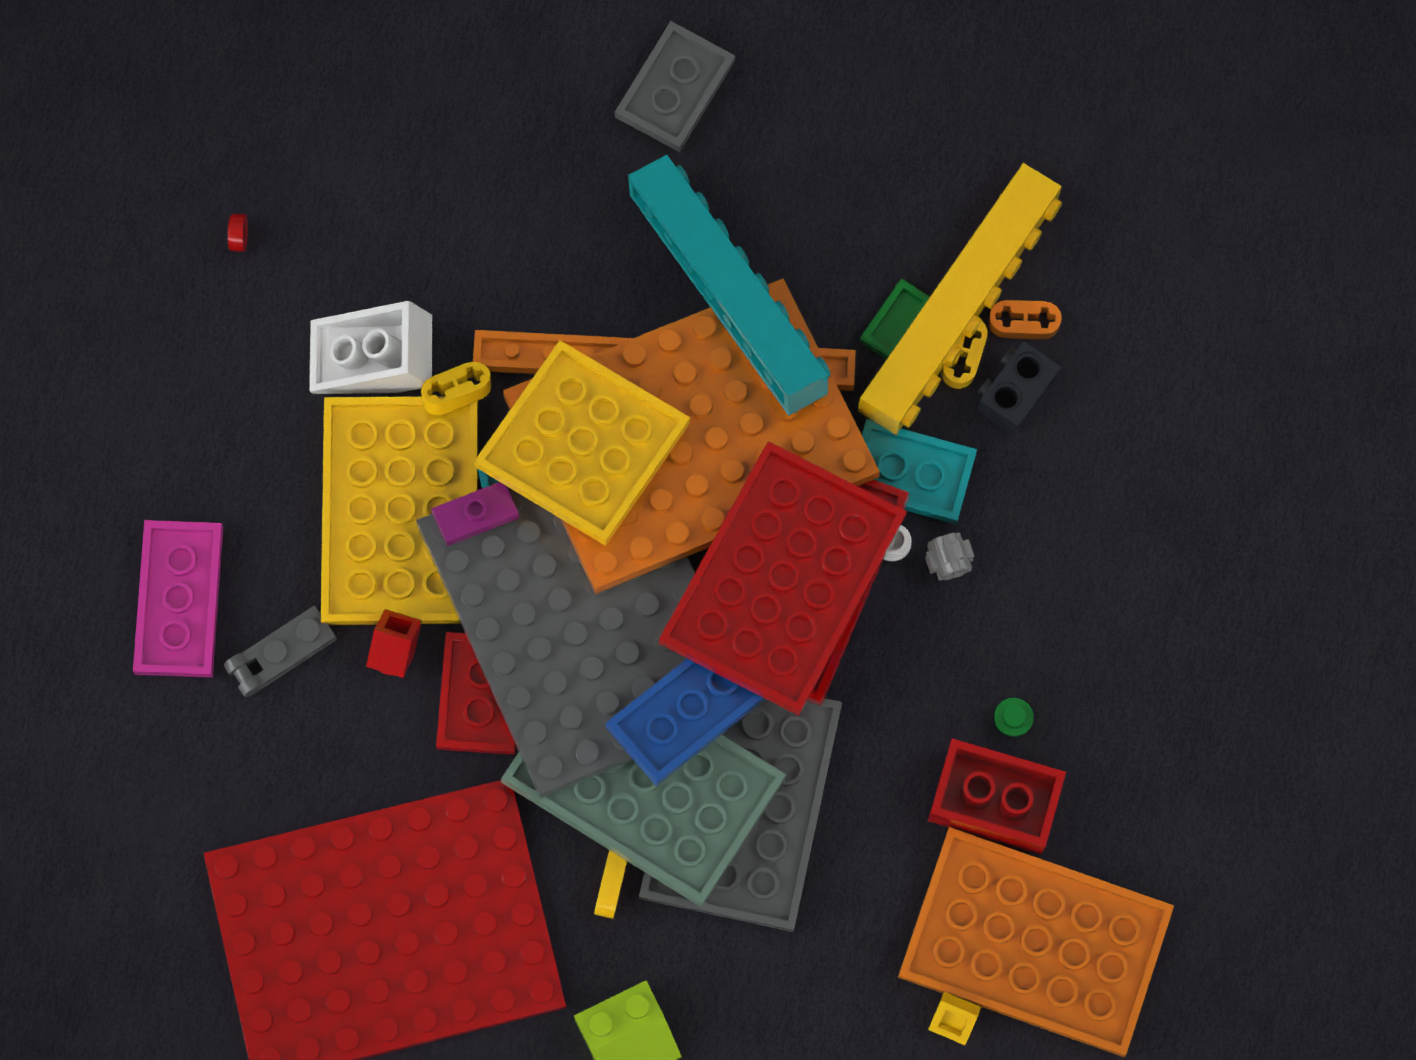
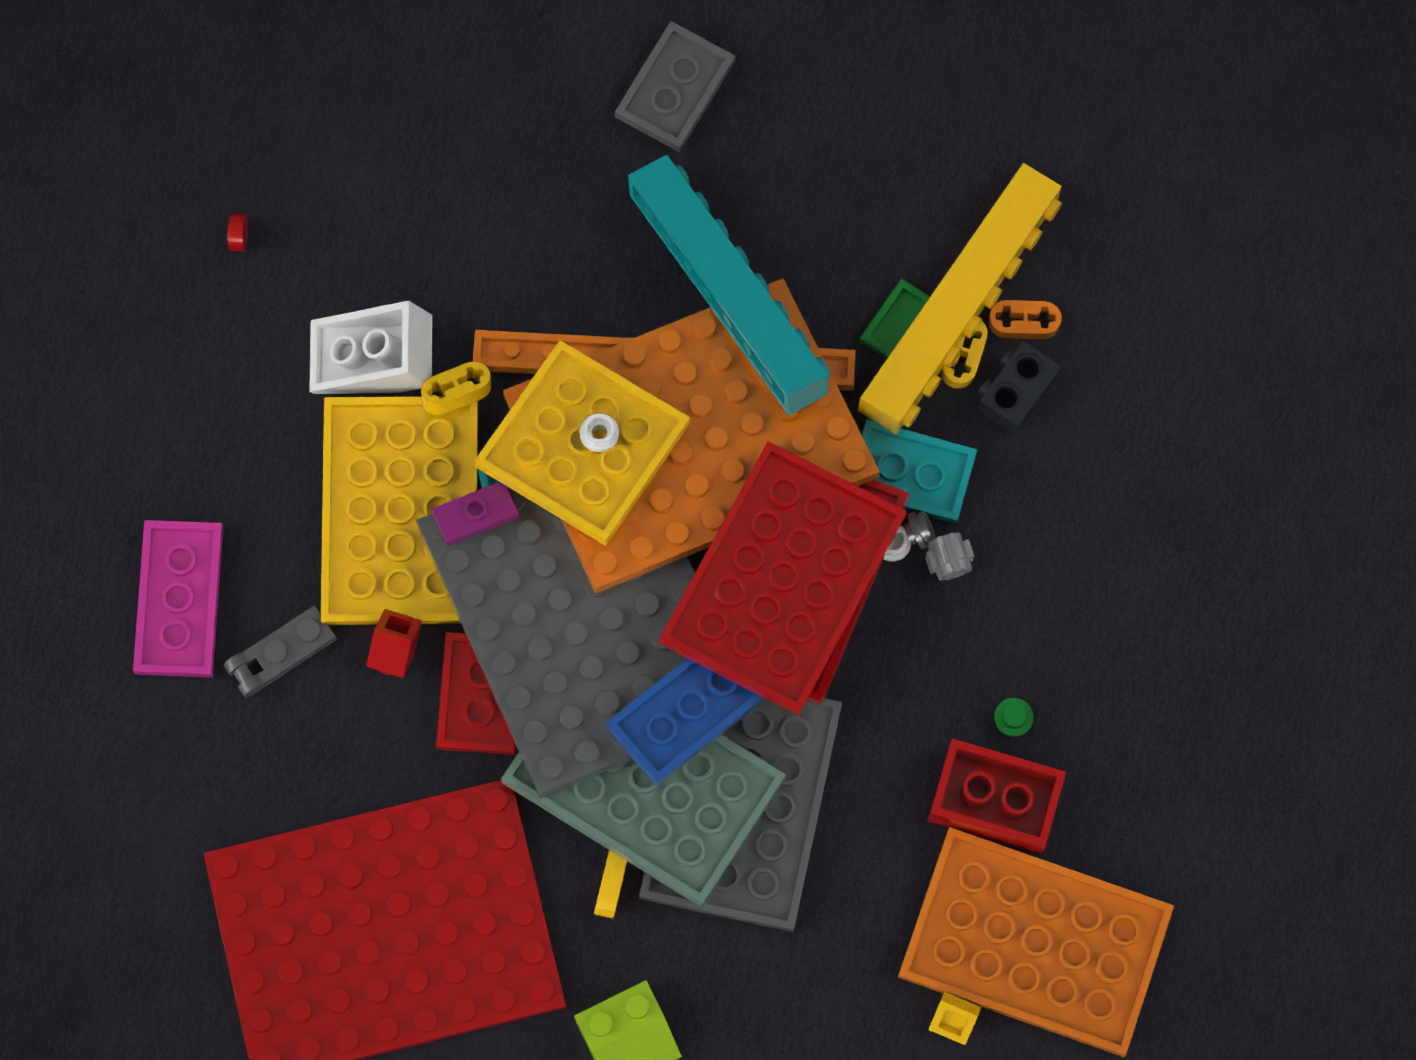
none -> white plate [580,414,619,452]
none -> flat silver plate [904,511,936,549]

